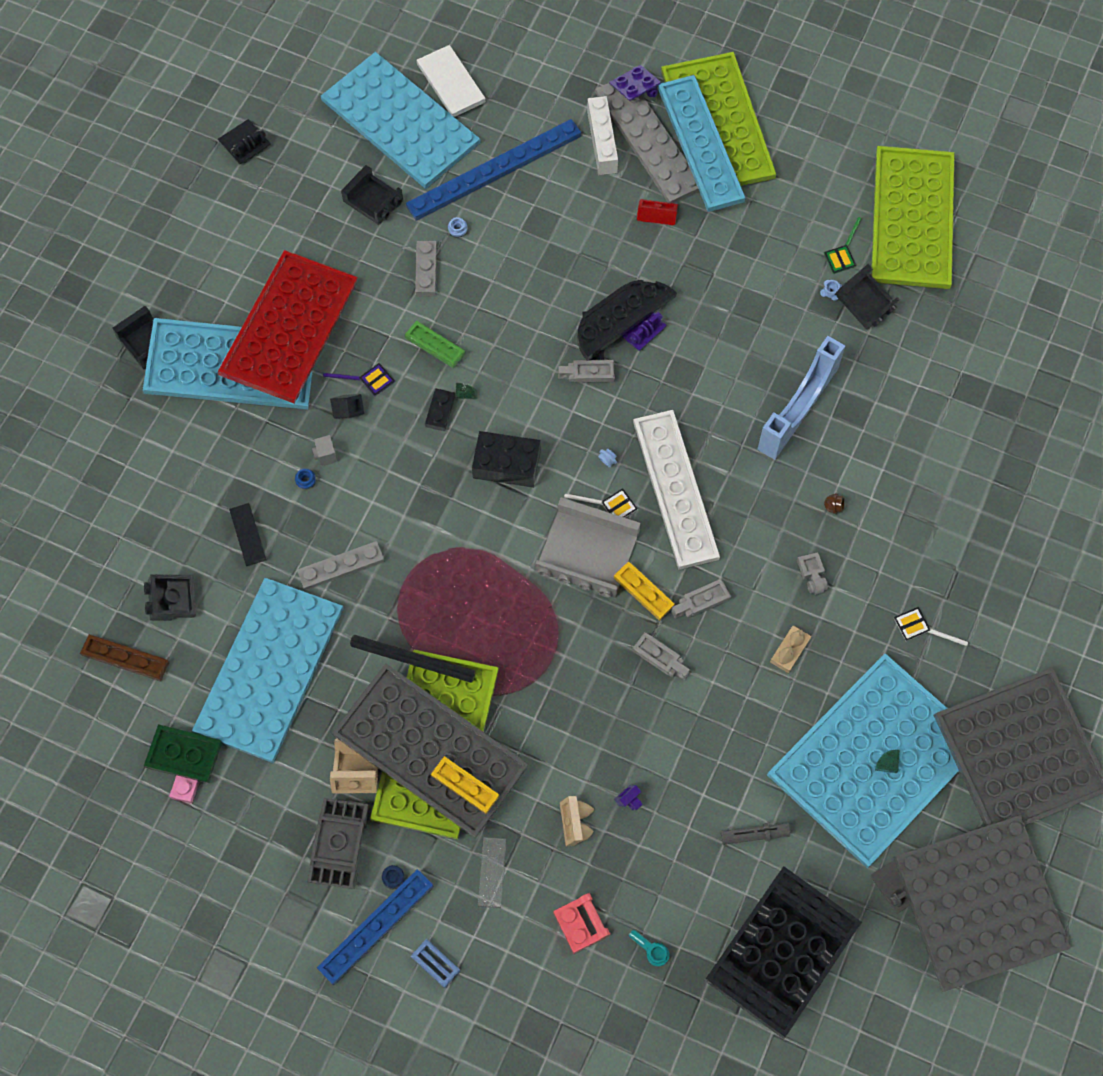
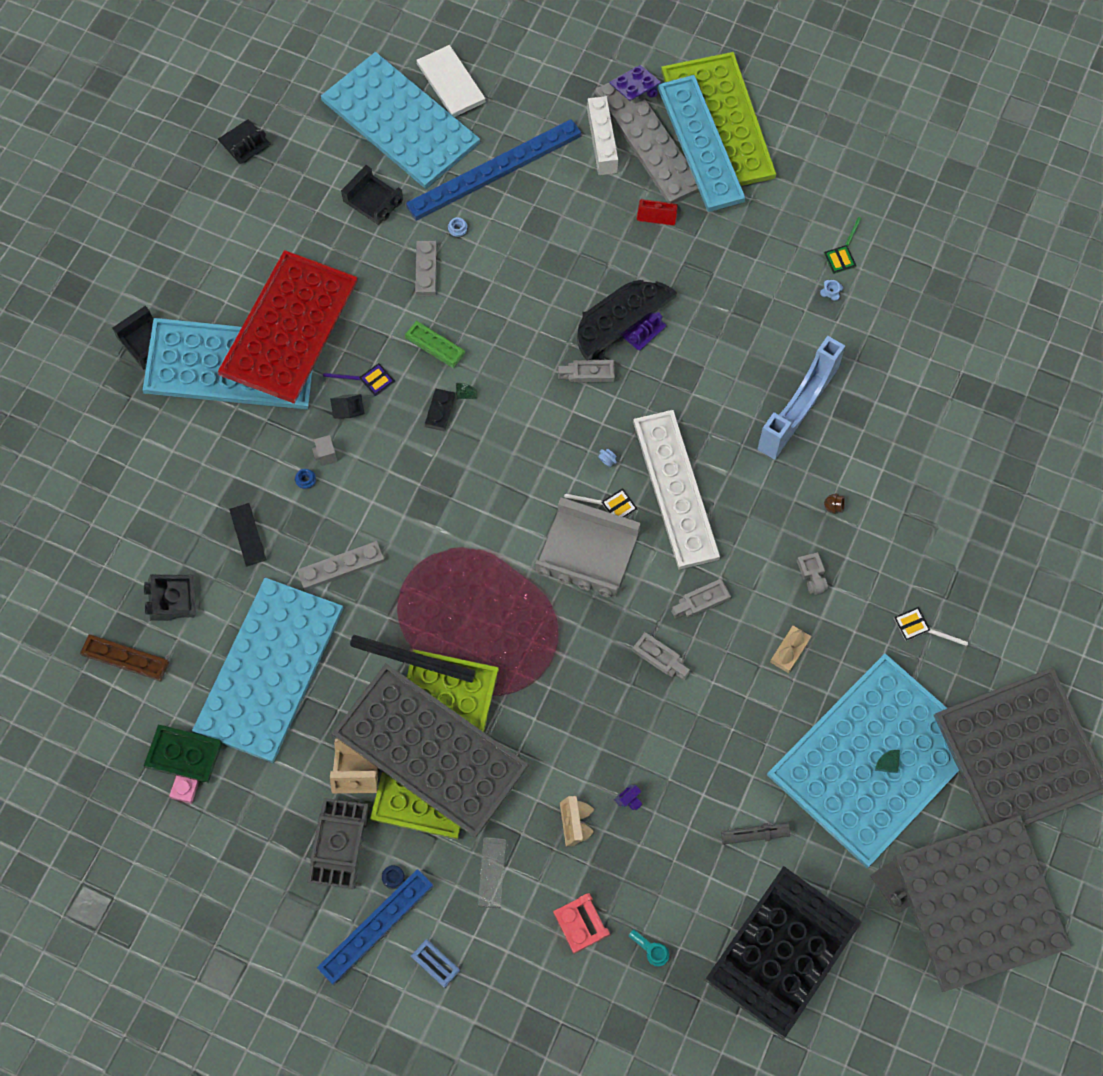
yellow plate [431,756,499,815] -> none
black brick [472,431,541,488] -> none
yellow plate [614,561,675,621] -> none
black panel [835,264,900,329] -> none
lime plate [871,146,954,289] -> none

